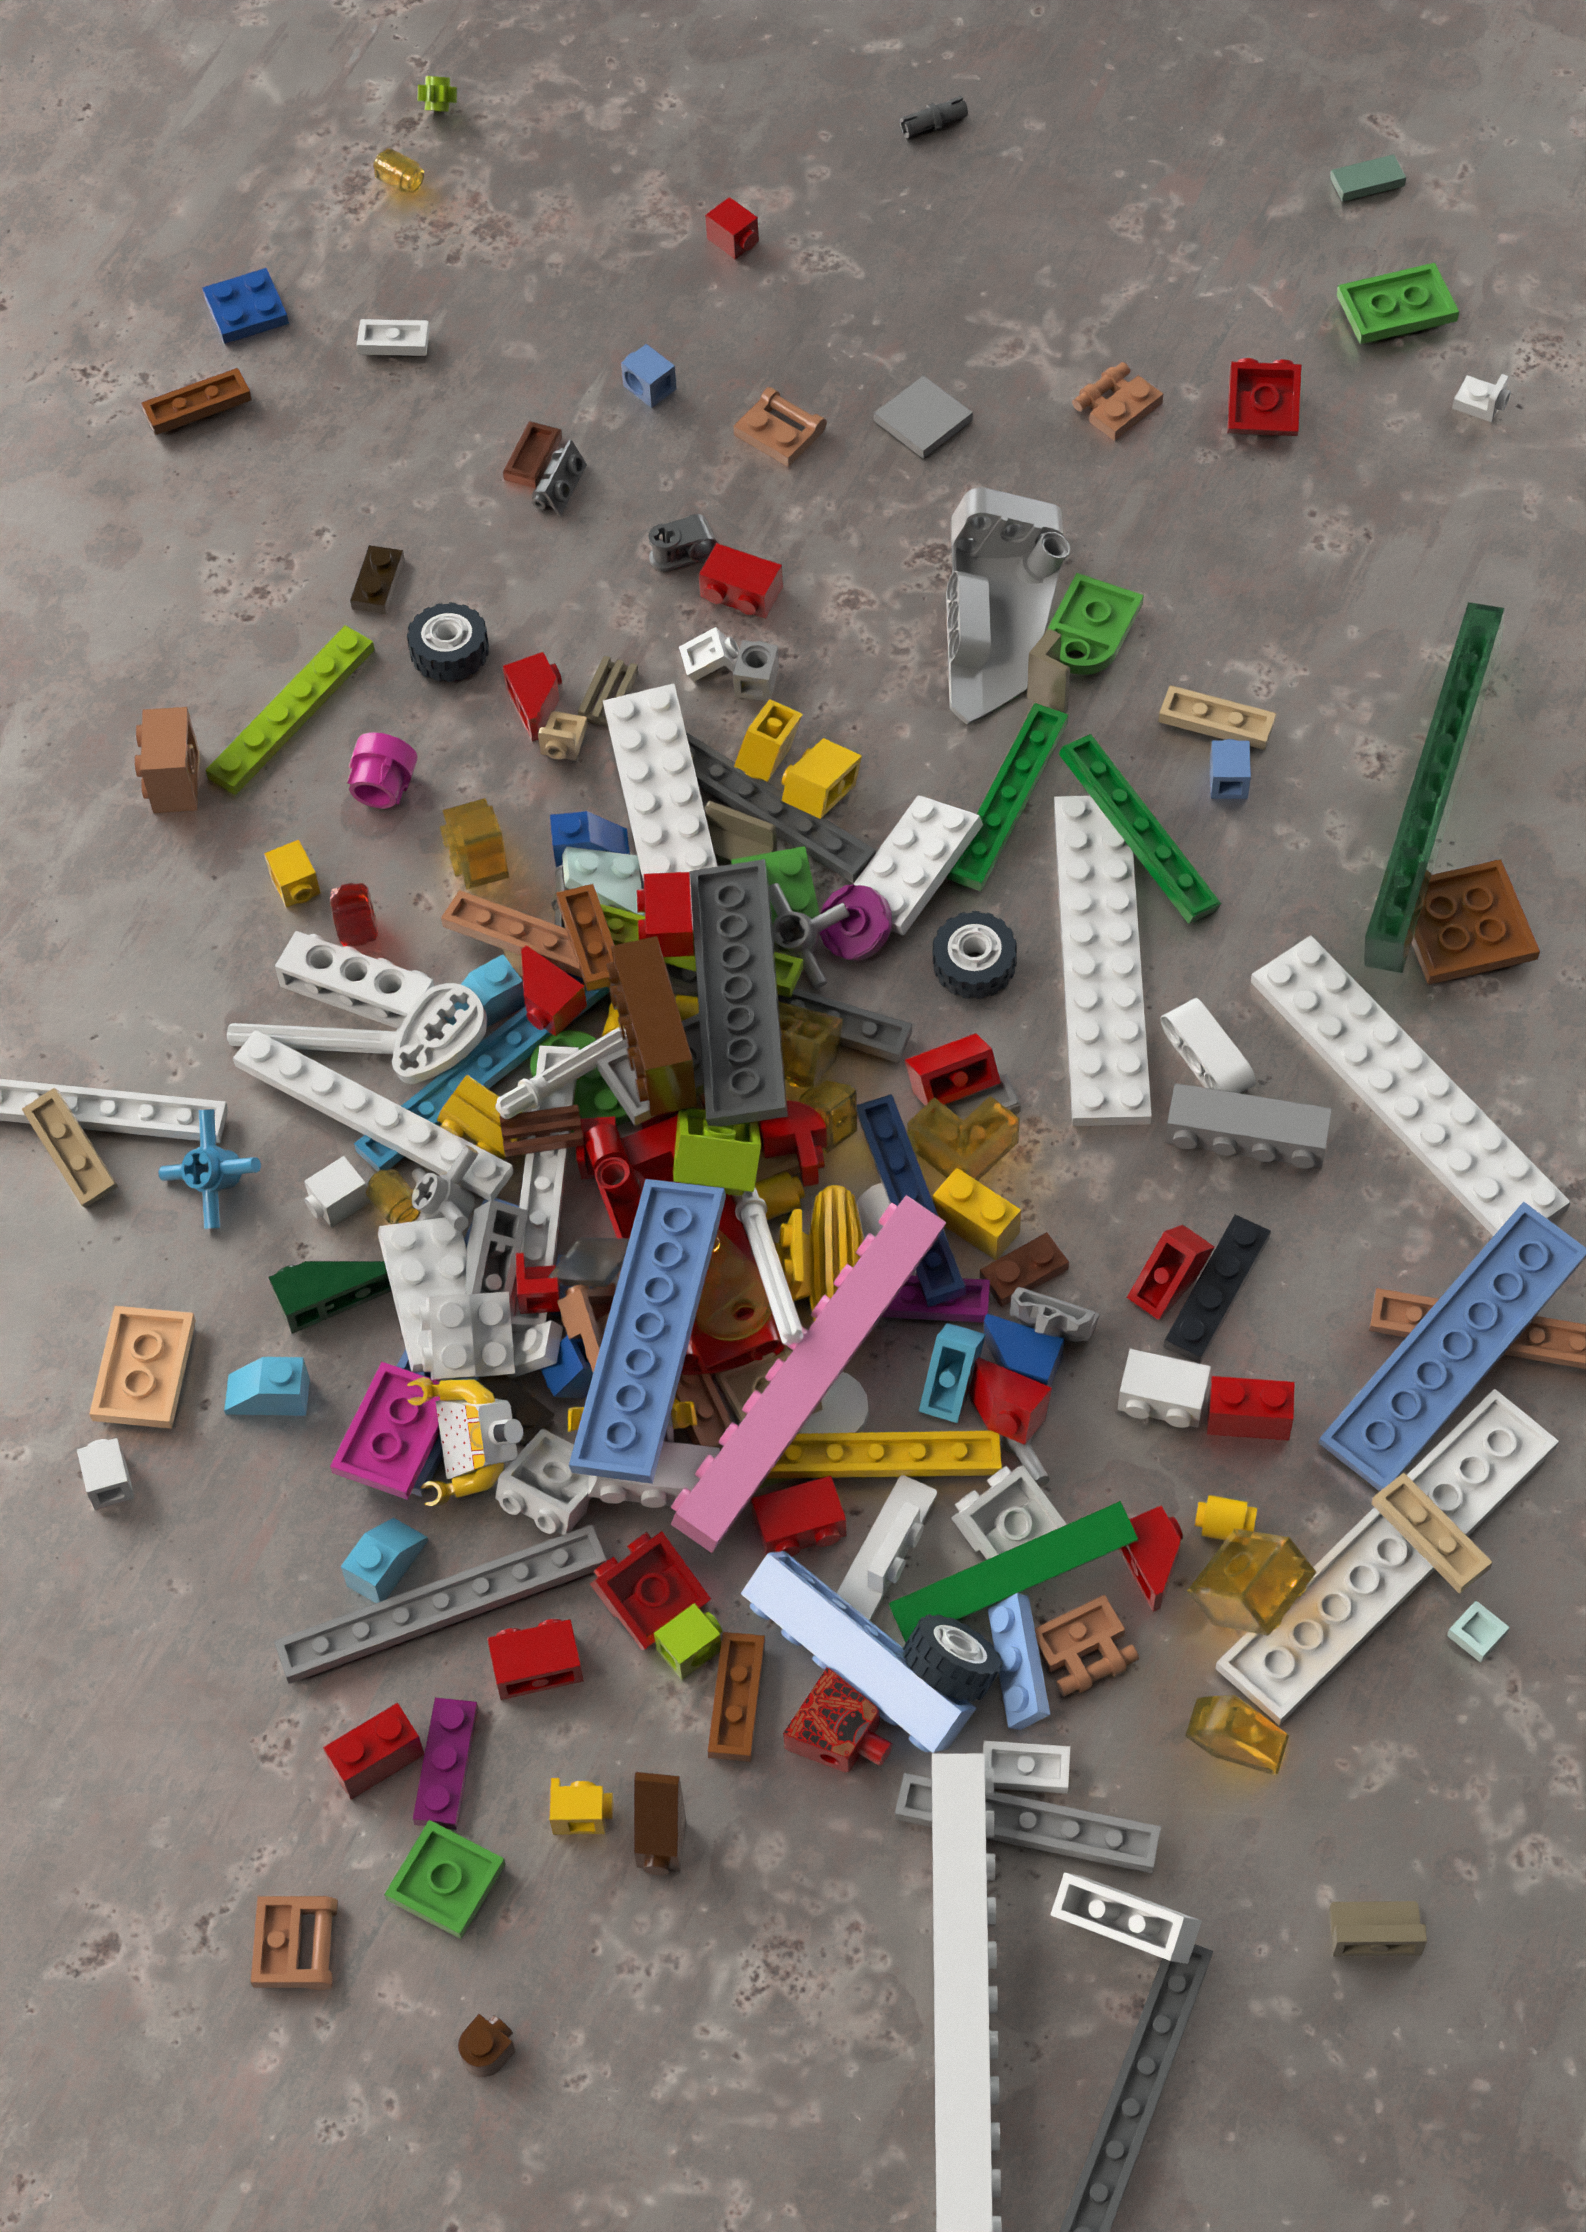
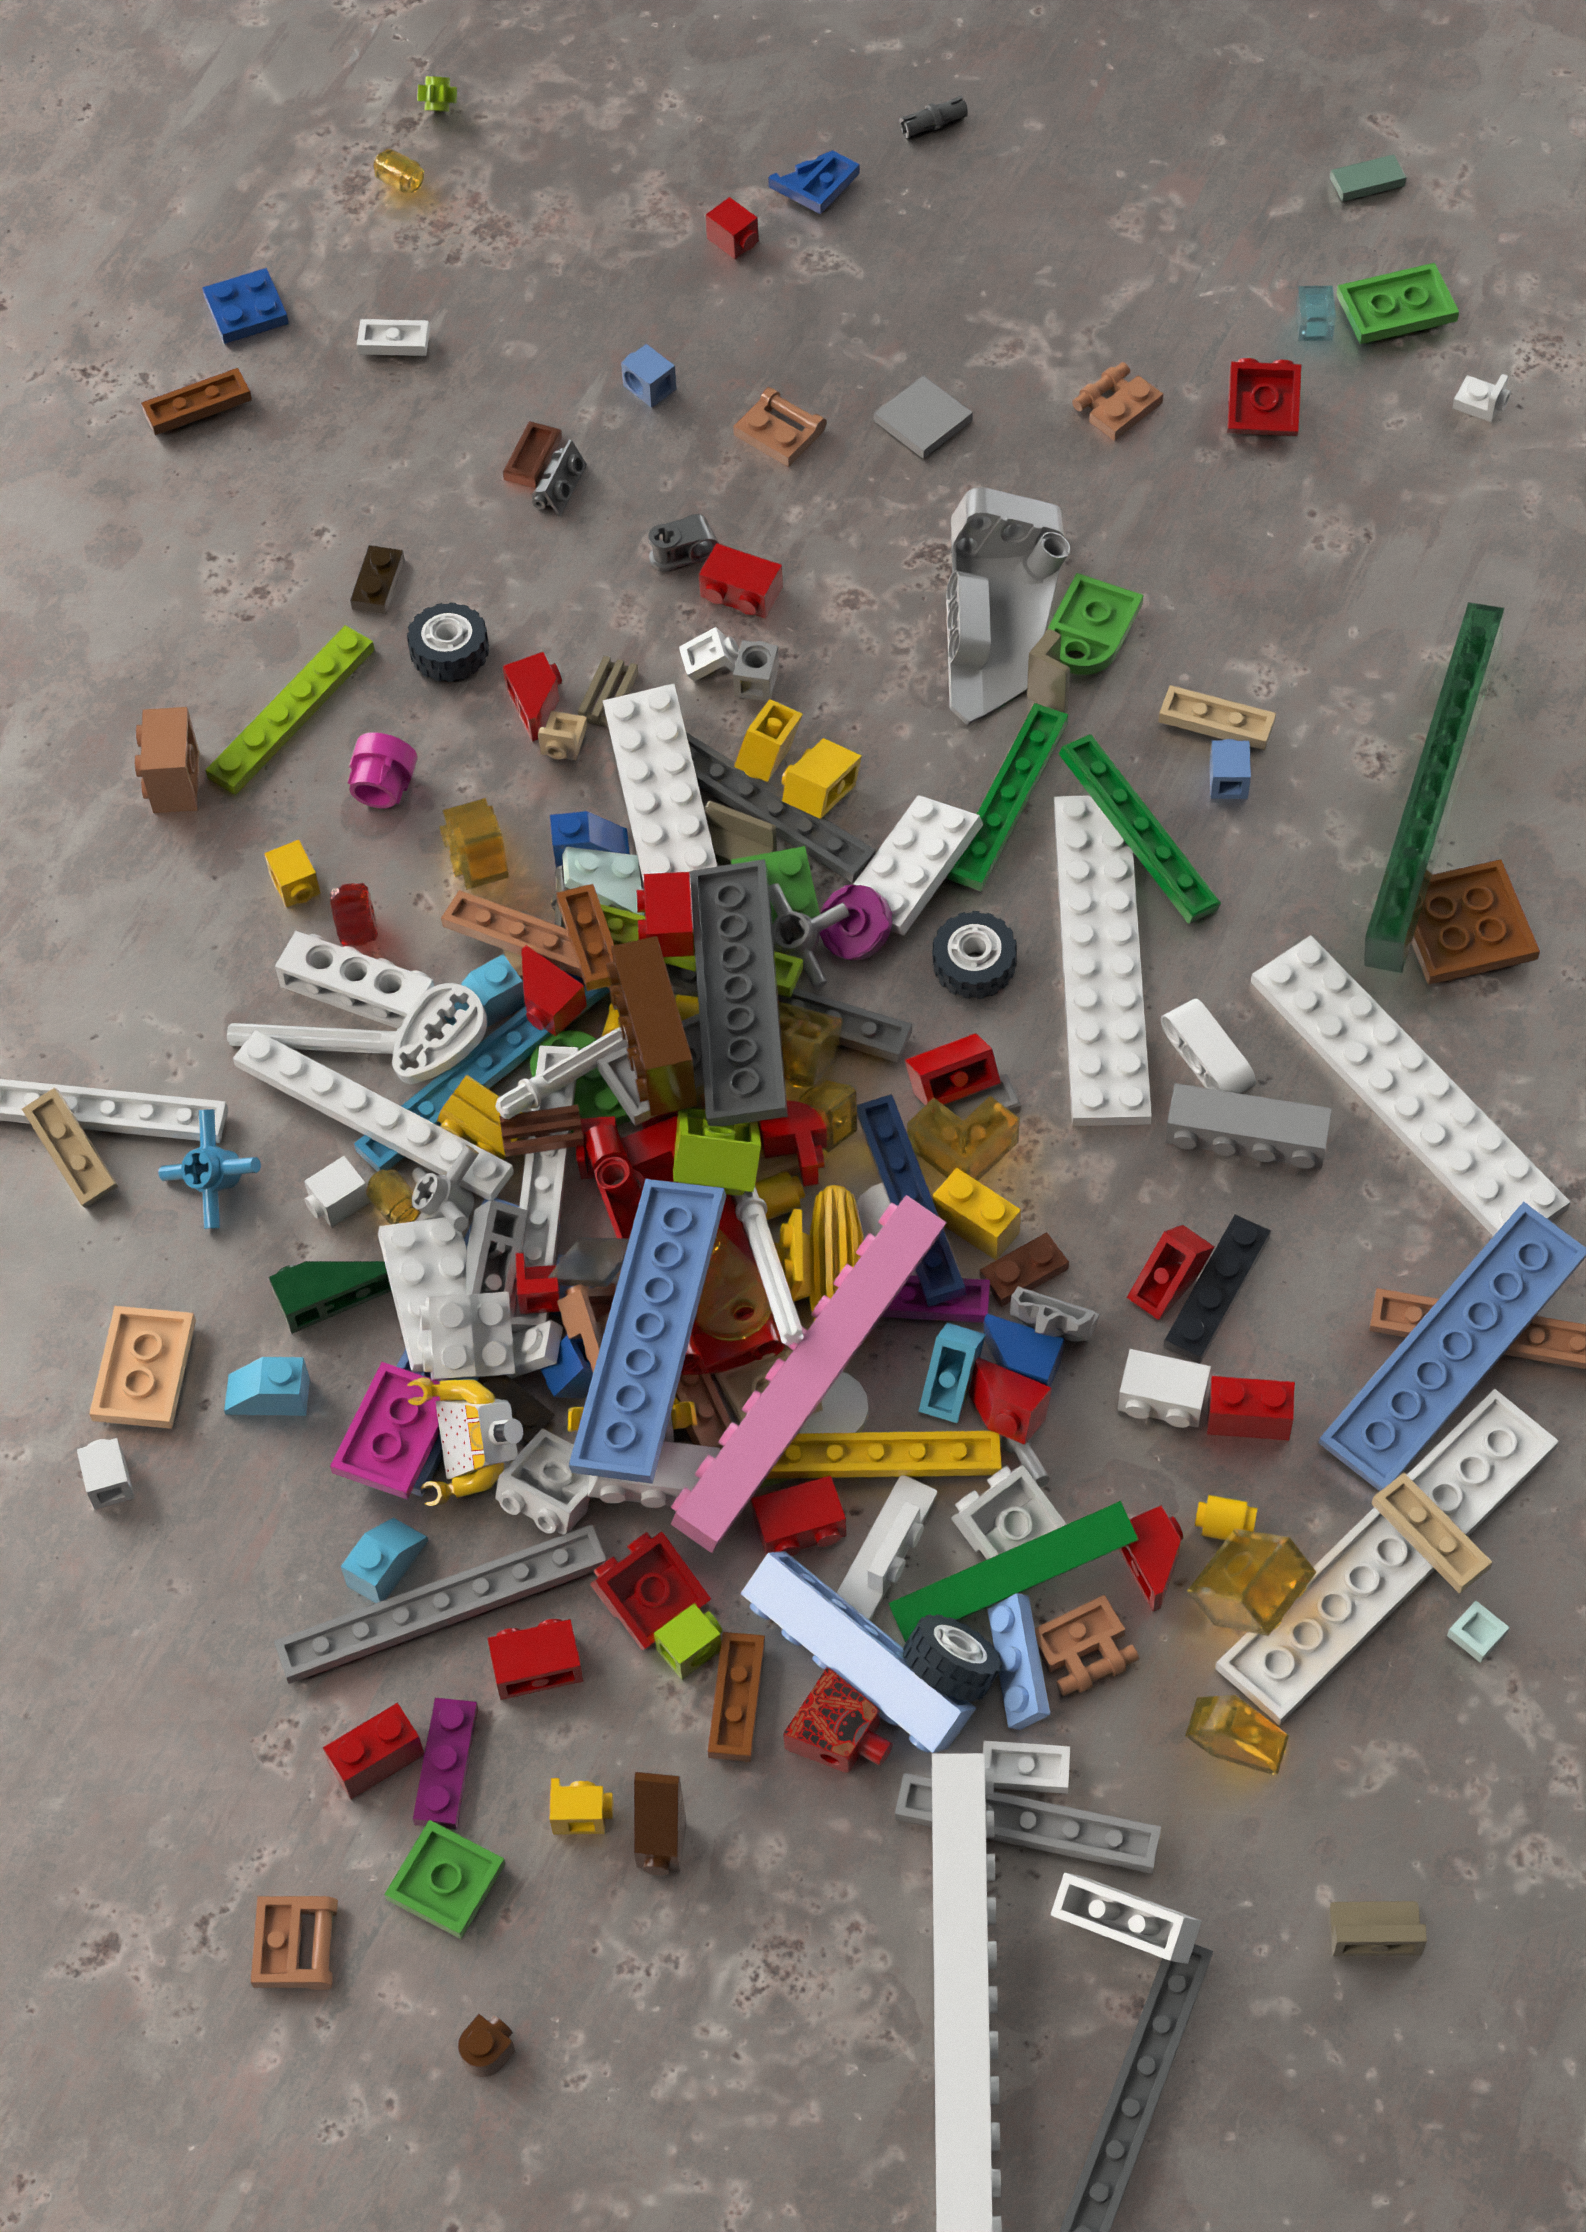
none -> blue wing [768,150,860,214]
none -> clear light blue brick [1295,286,1336,341]

